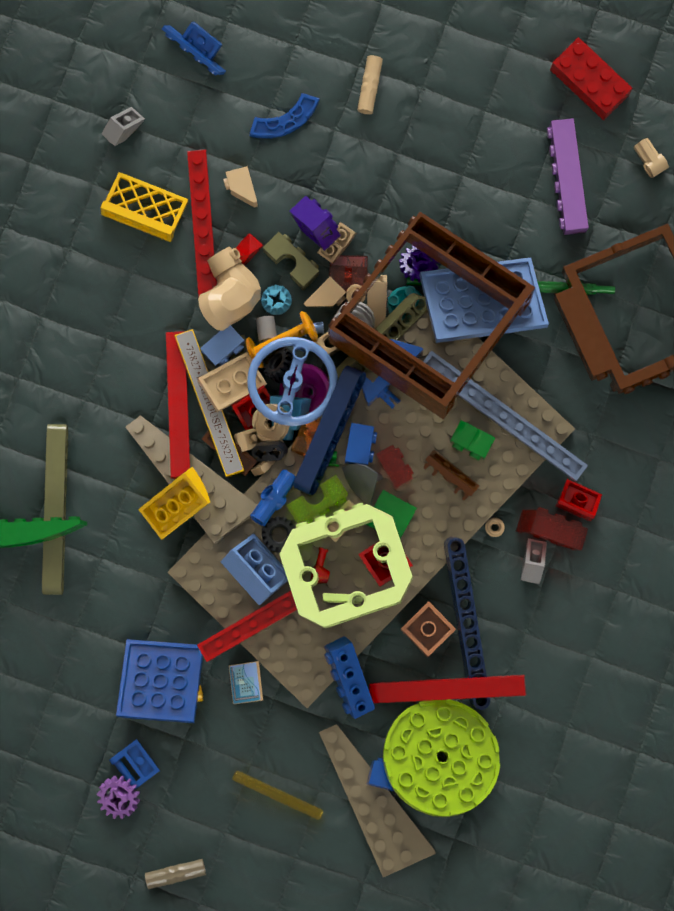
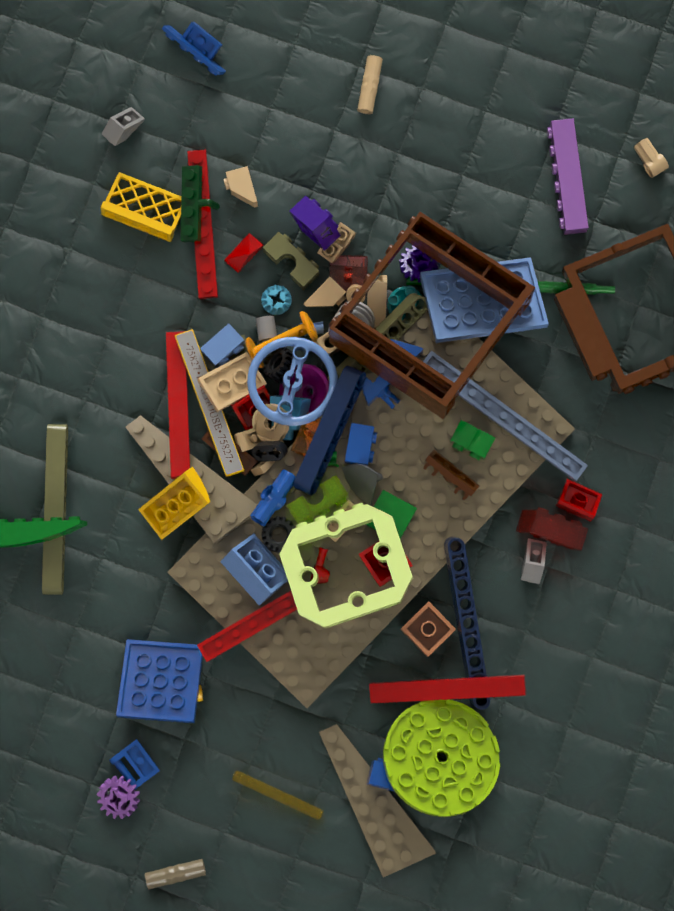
tan piece [198,247,261,331] -> none
piece [229,661,263,704] -> none
blue tile [249,93,320,138] -> none
yellowish green tile [323,593,363,604] -> none
blue brick [324,636,375,719] -> none
clear red brick [376,445,414,490] -> none
tan plate [485,518,505,537] -> none
red brick [550,37,632,121] -> none
none -> dark green plate [181,165,220,242]

